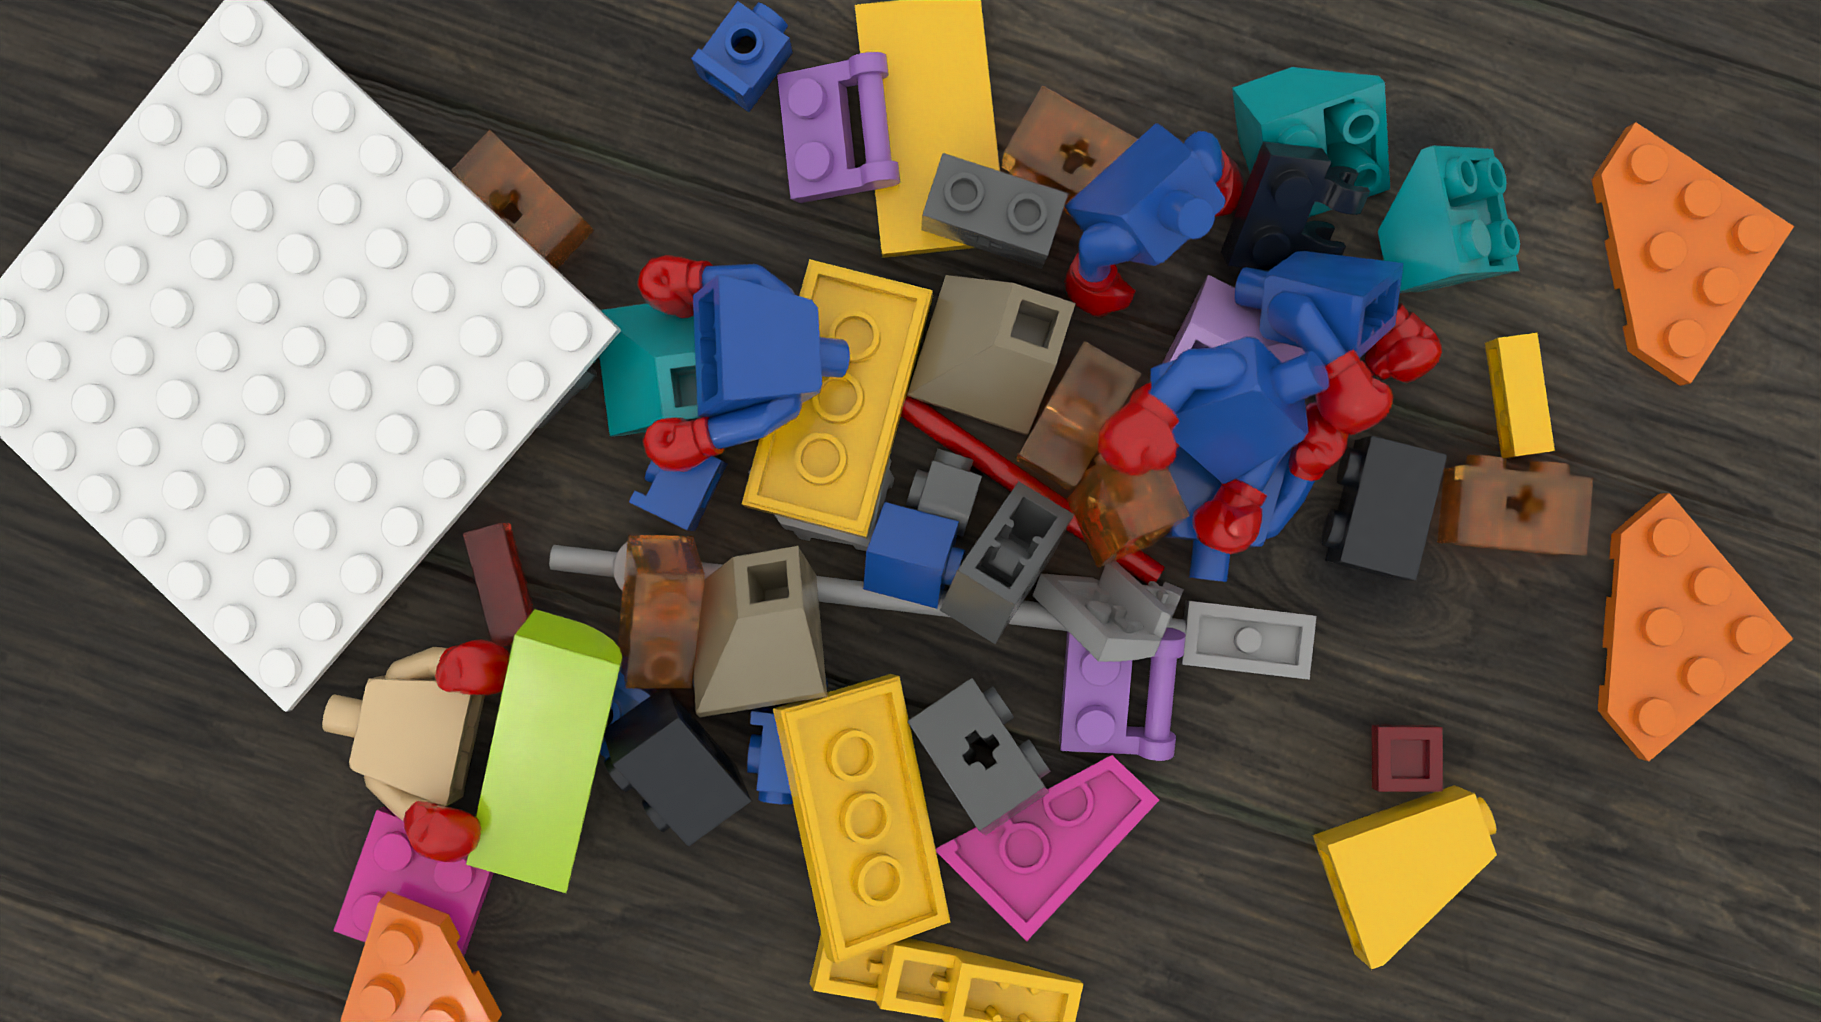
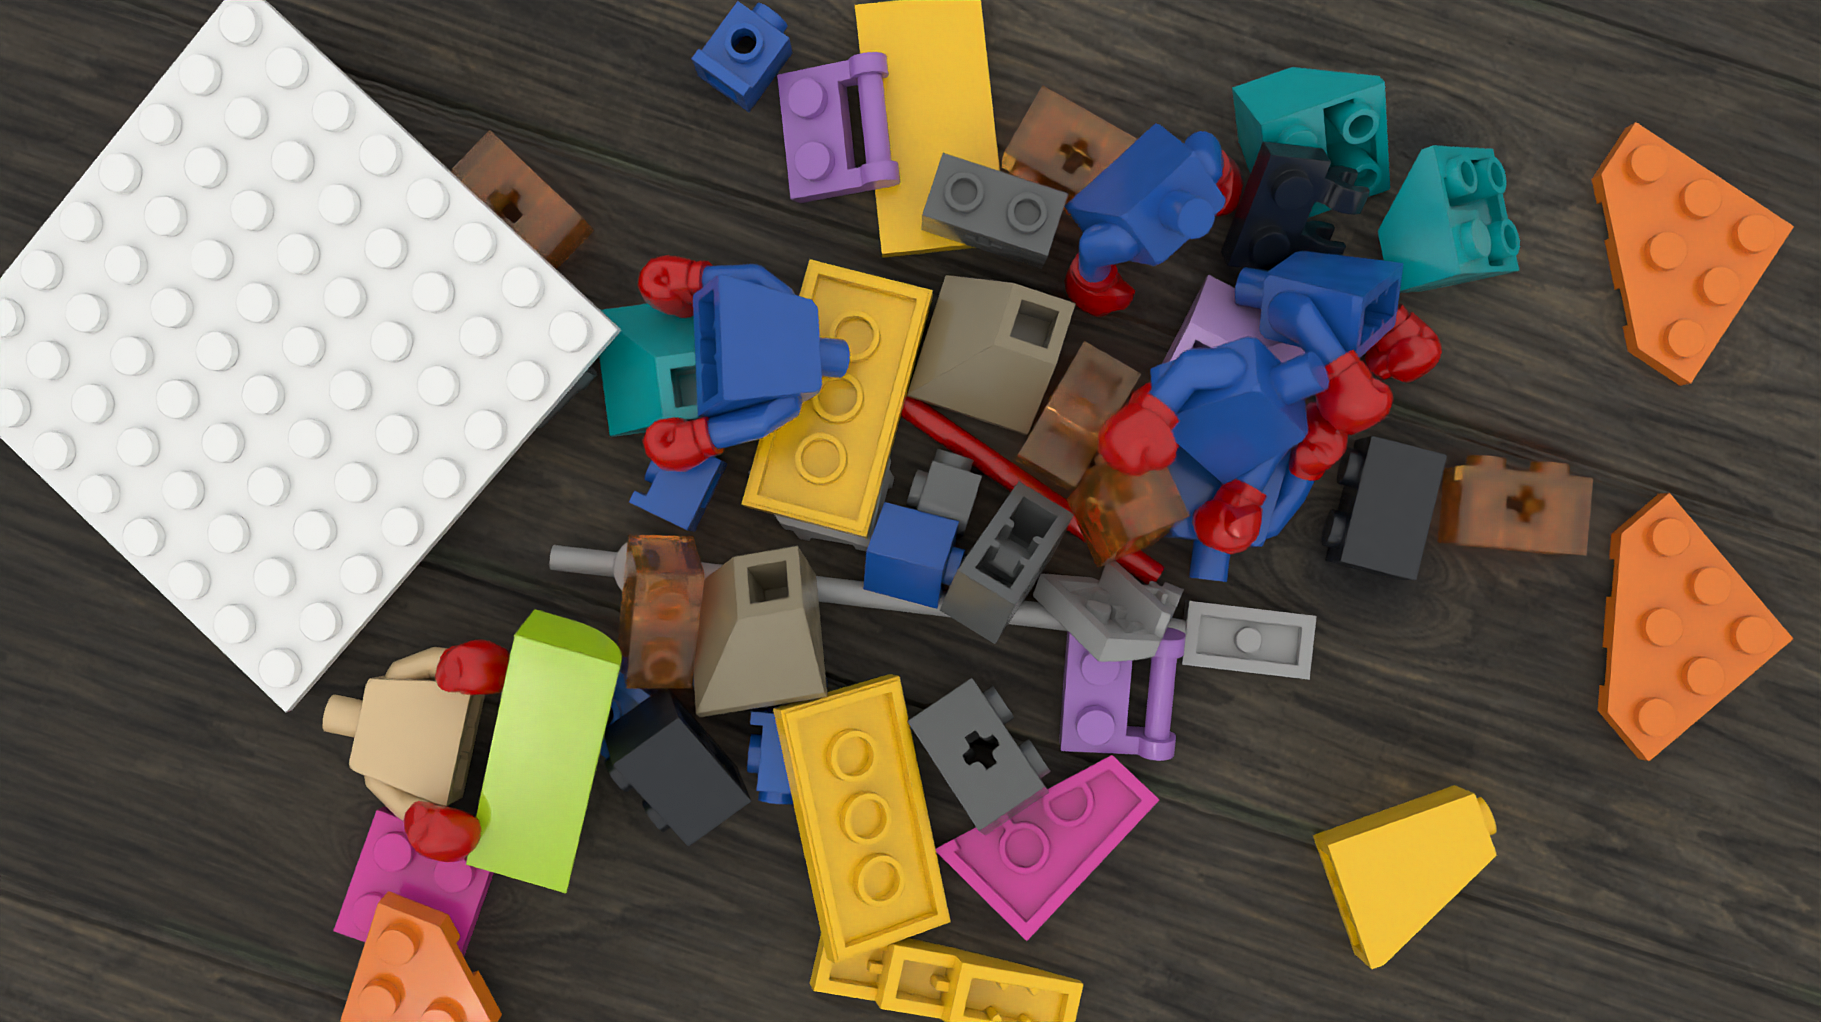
clear red piece [463,523,534,647] -> none
dark red plate [1372,725,1443,792] -> none
yellow piece [1485,333,1555,459] -> none

